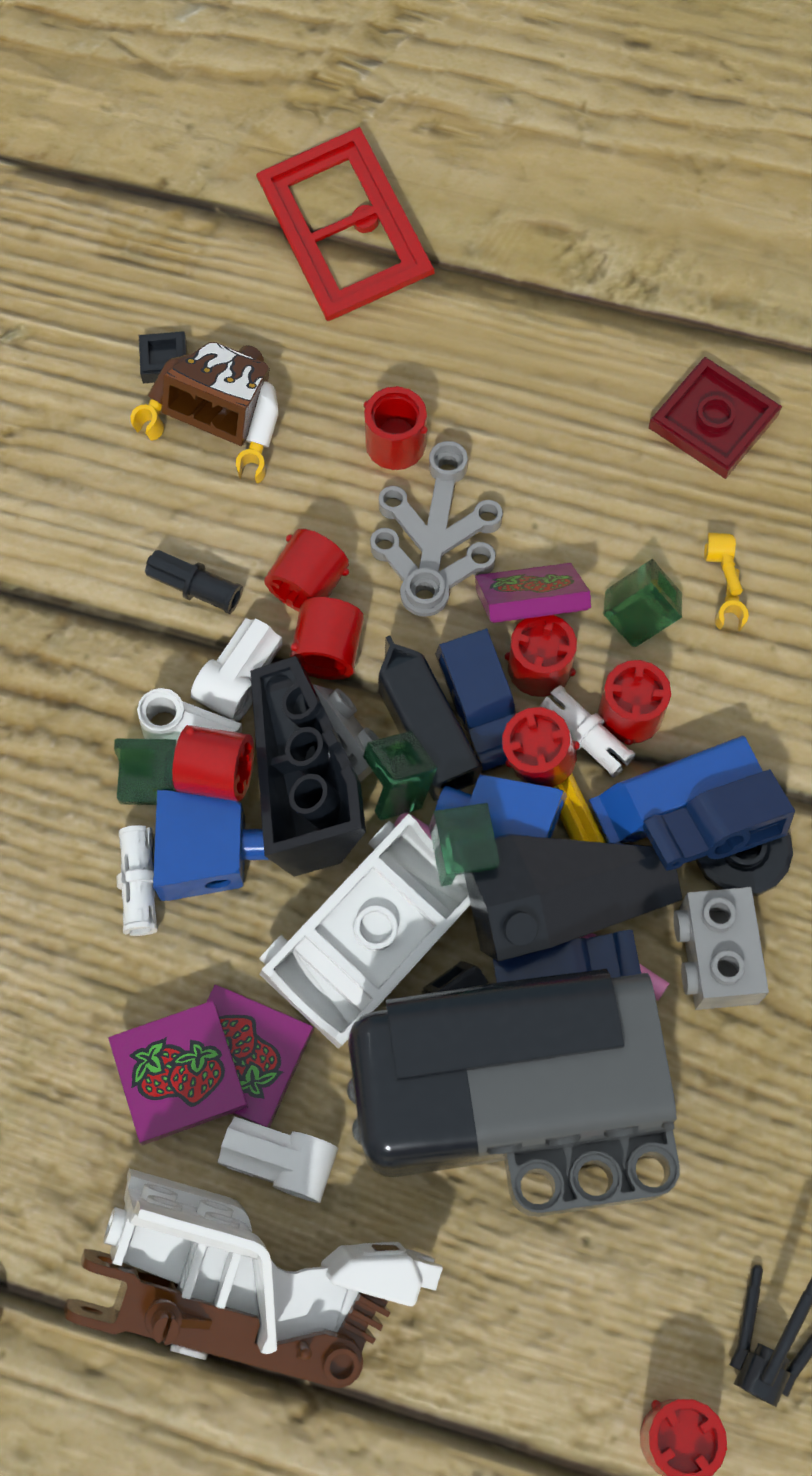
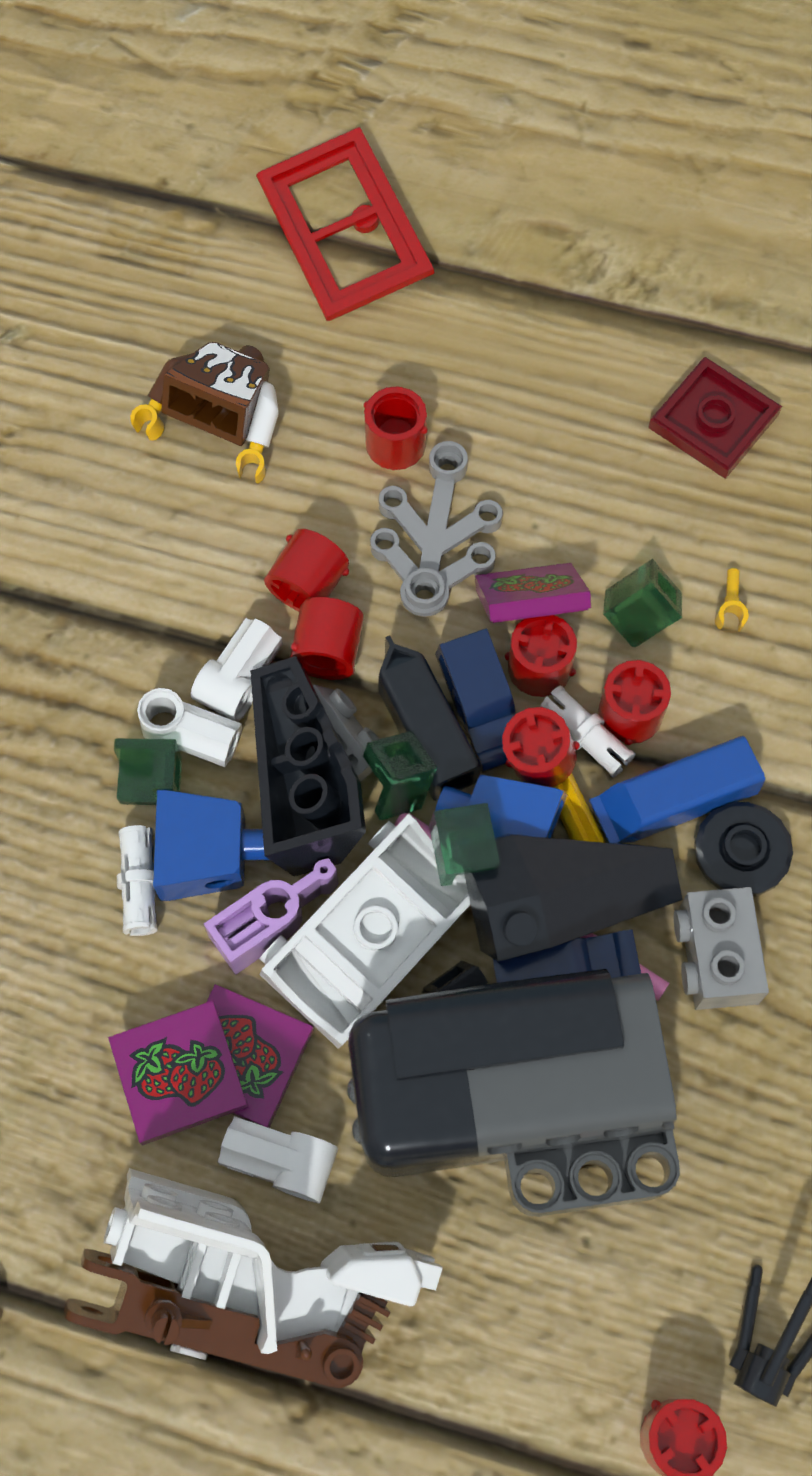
black tile [138,331,187,384] -> none
black axle [145,550,243,614] -> none
red piece [172,725,254,801] -> none
dark blue piece [643,769,795,871] -> none
yellow hand [704,532,743,596] -> none
none -> lavender piece [204,858,338,975]

